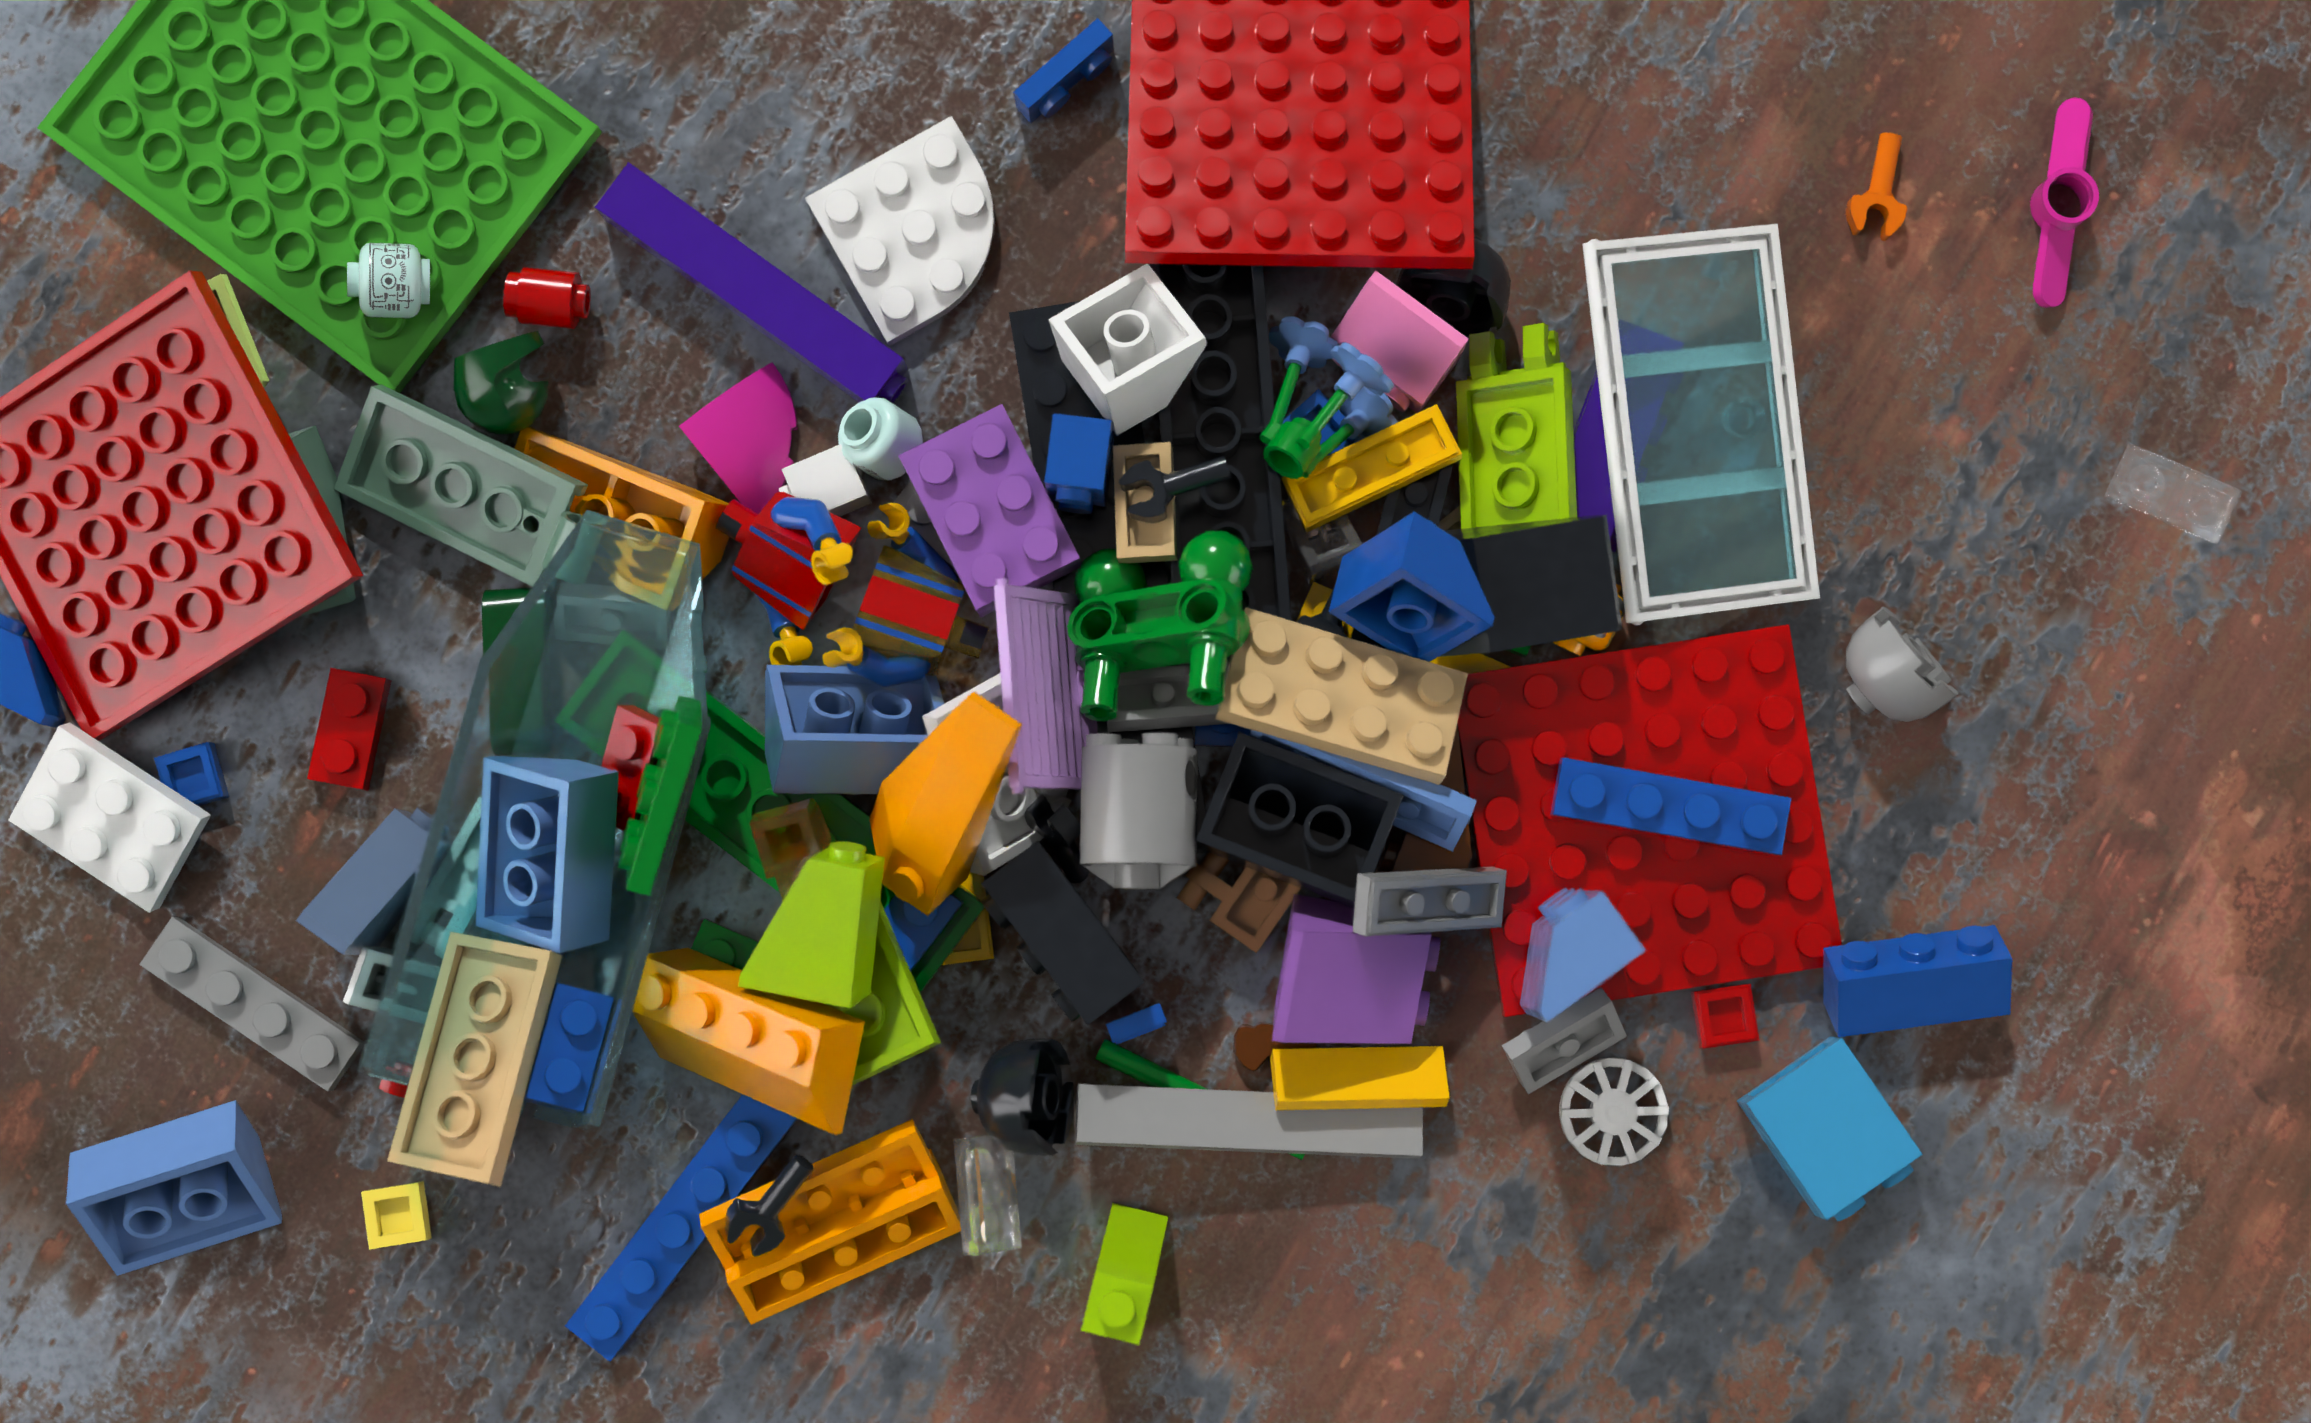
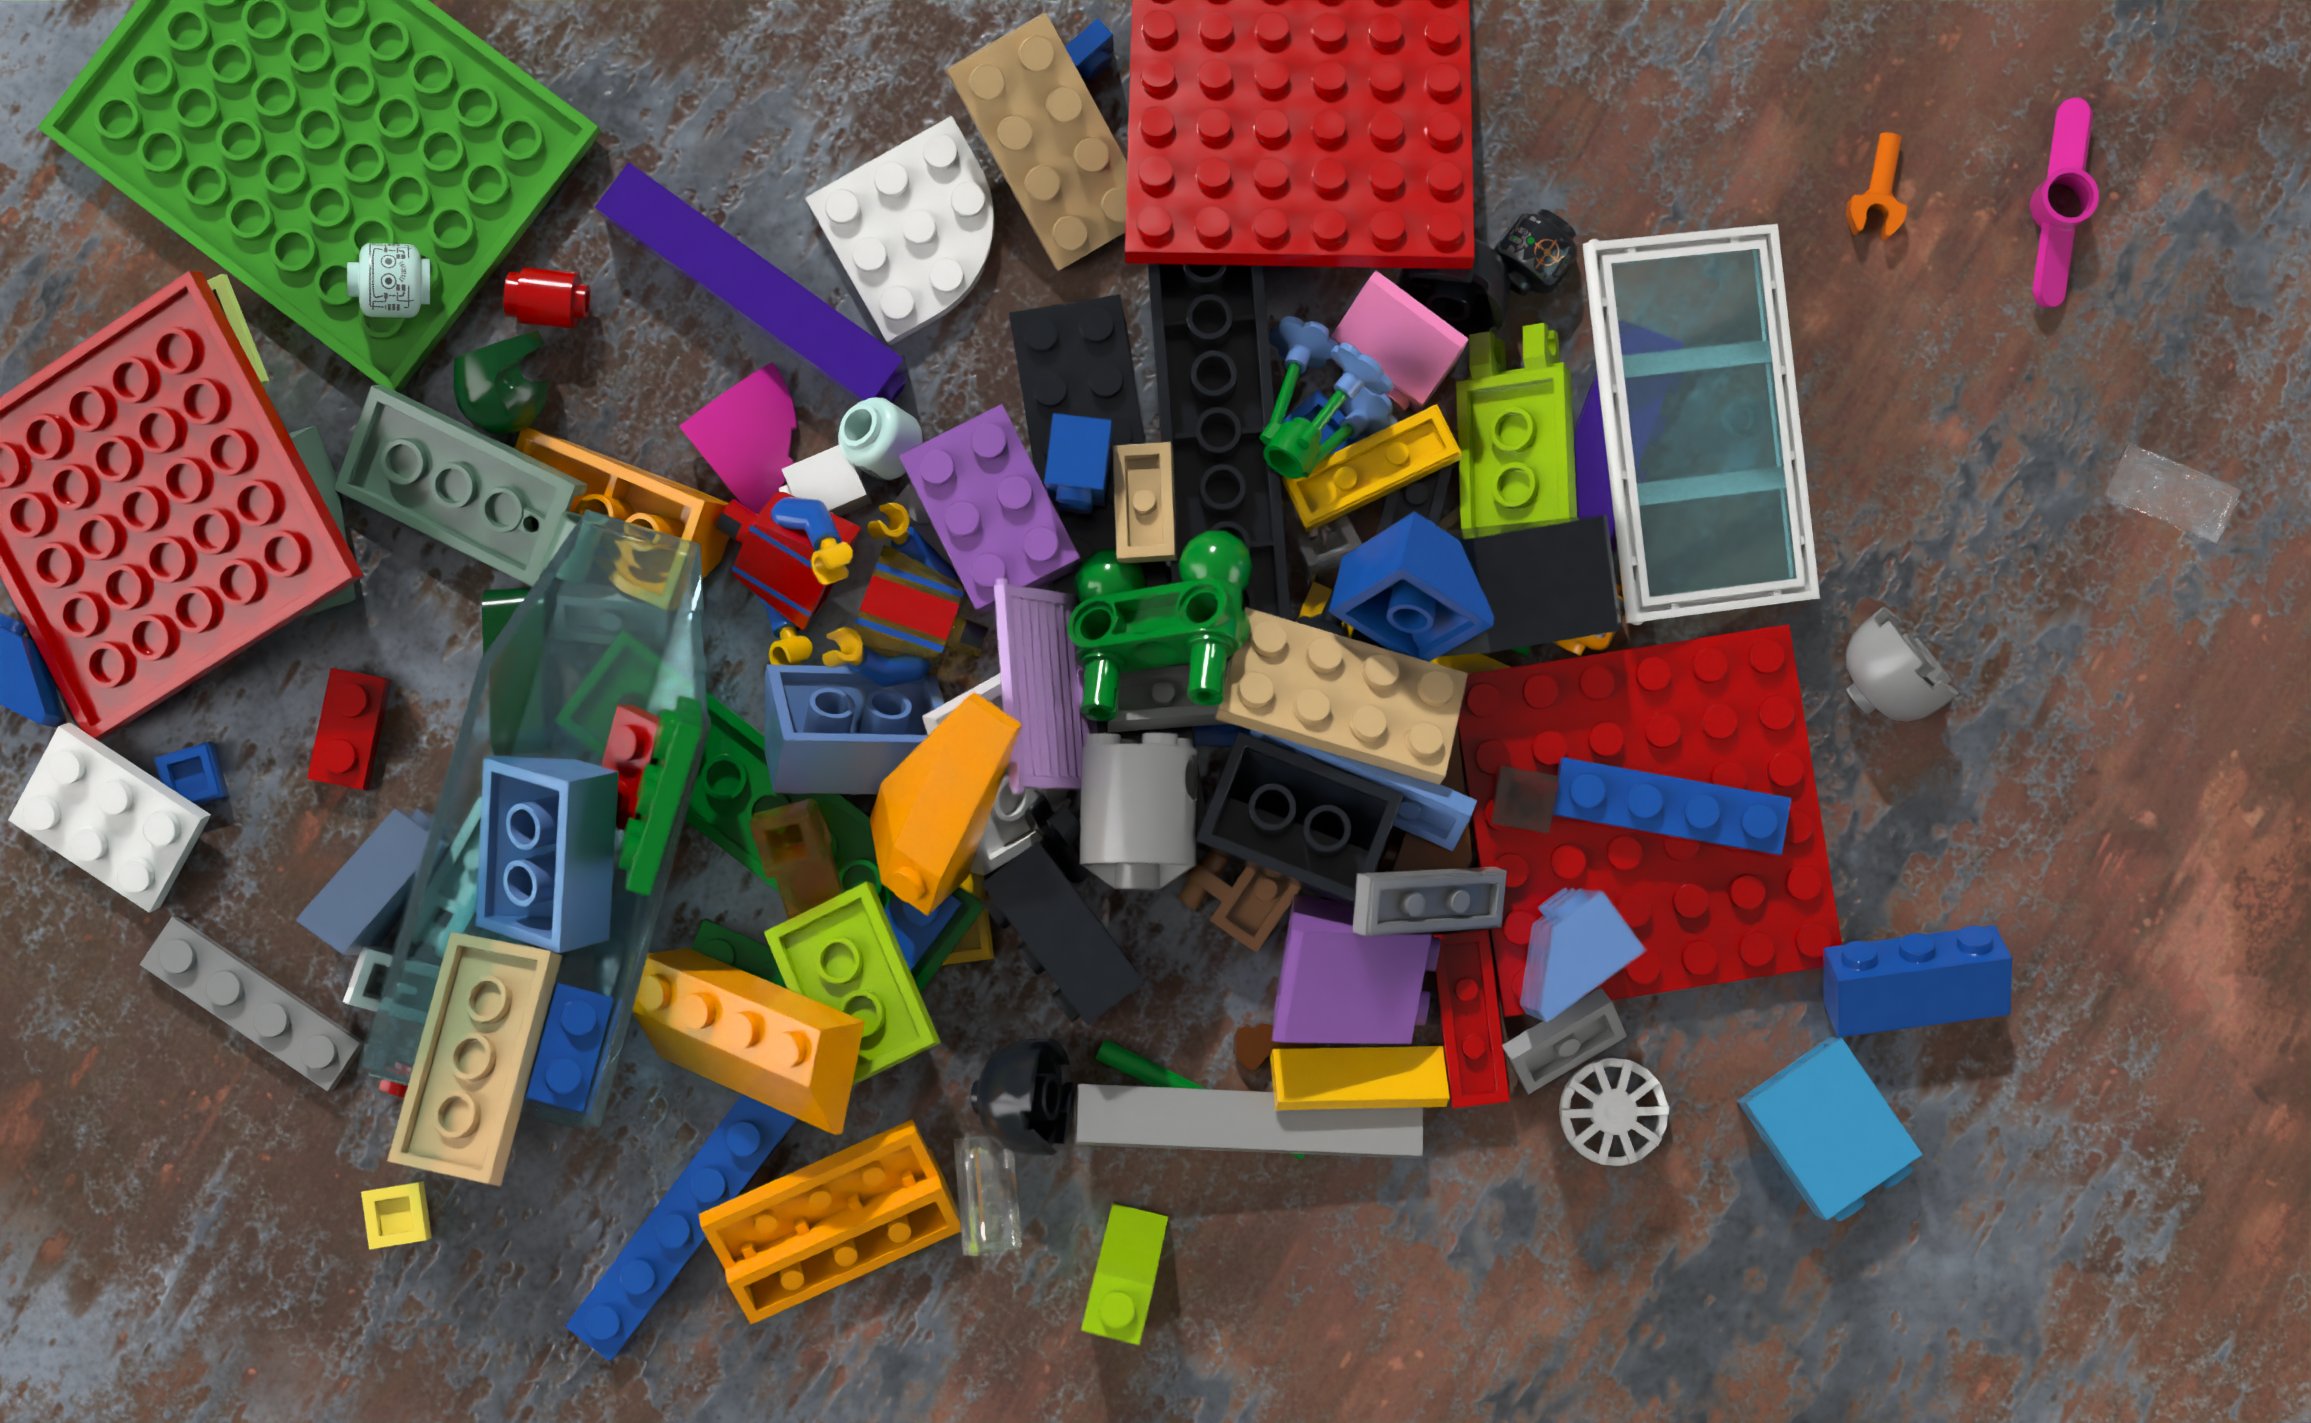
medium blue slope [66,1100,282,1276] -> none
black bar [725,1155,814,1256] -> none
lime slope [739,842,885,1008] -> none
white slope [1049,264,1207,435] -> none
blue tile [1106,1002,1167,1044] -> none
black bar [1119,456,1231,523] -> none
red tile [1691,983,1760,1049] -> none
none -> tan plate [945,13,1127,271]
none -> red plate [1432,929,1510,1108]
none -> clear smoke plate [1489,766,1559,834]
none -> black head [1494,209,1578,296]

